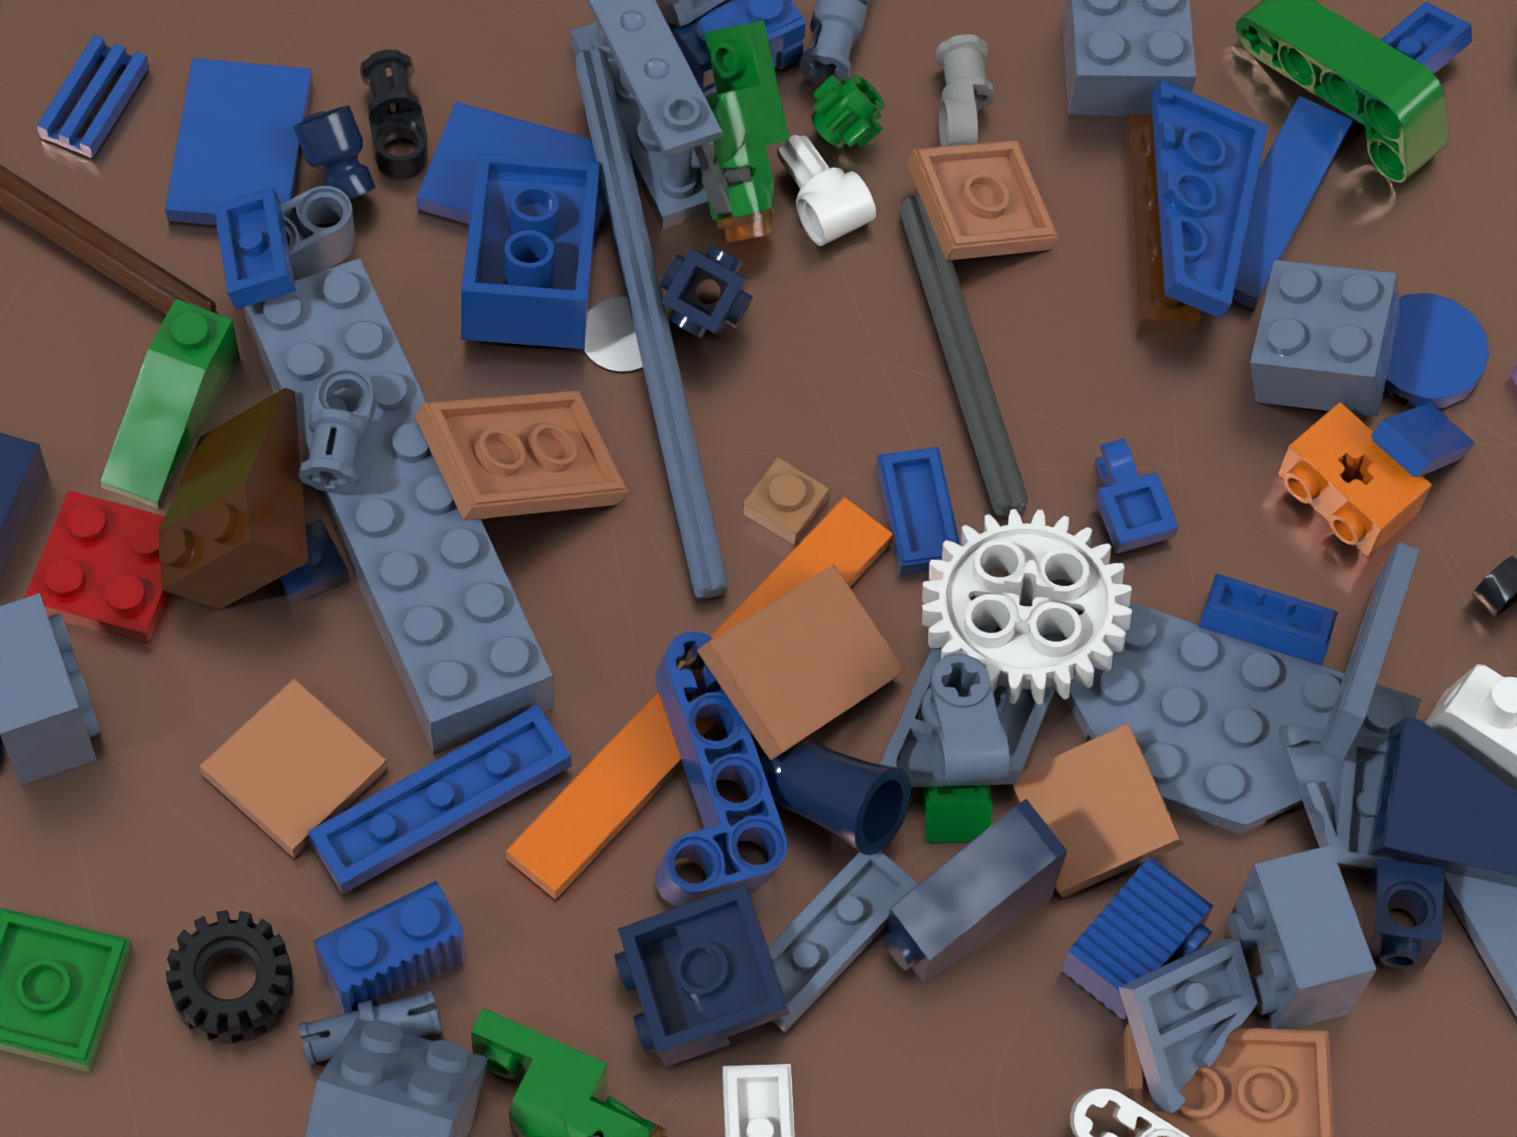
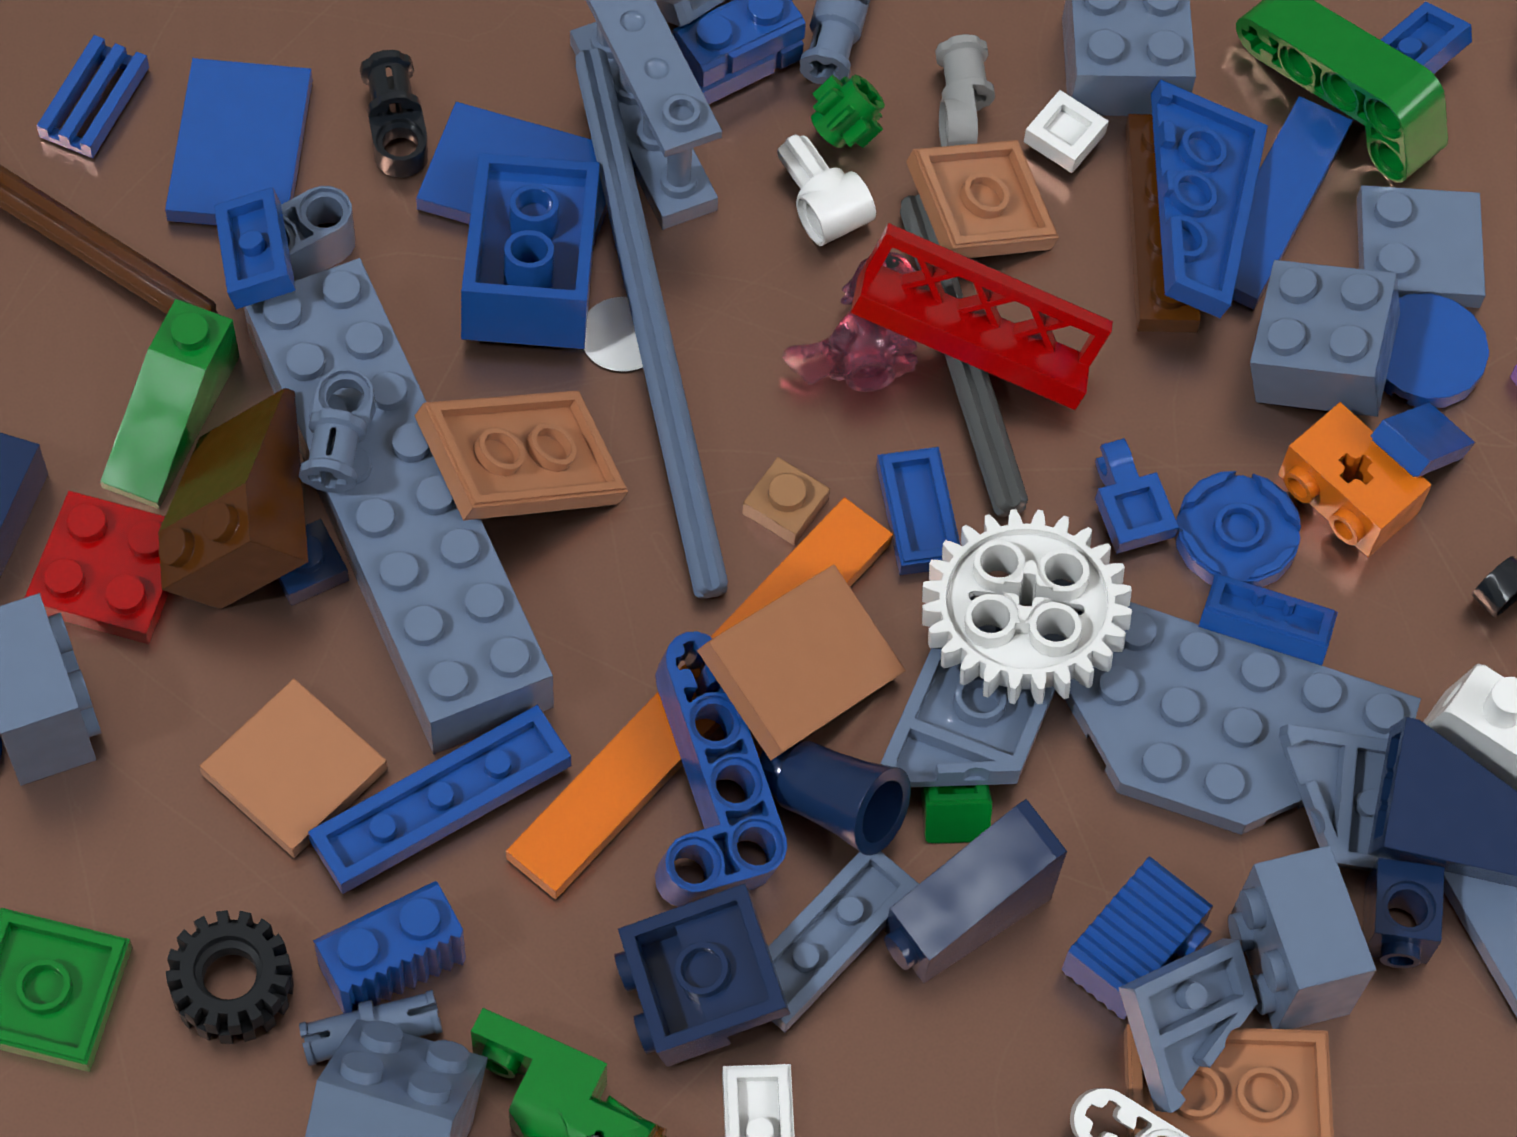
dark blue piece [293,105,376,200] -> none
dark blue brick [660,244,753,338] -> none
green plate [694,20,790,242] -> none
sand blue piece [921,654,1010,787] -> none
nougat tile [1012,723,1183,898] -> none
sand blue tile [1320,542,1420,761] -> none
none -> clear pink animal [783,251,928,392]
none -> red fence [850,223,1113,410]
none -> white plate [1023,90,1109,173]
none -> blue tile [1175,471,1301,587]
none -> sand blue plate [1357,185,1486,308]

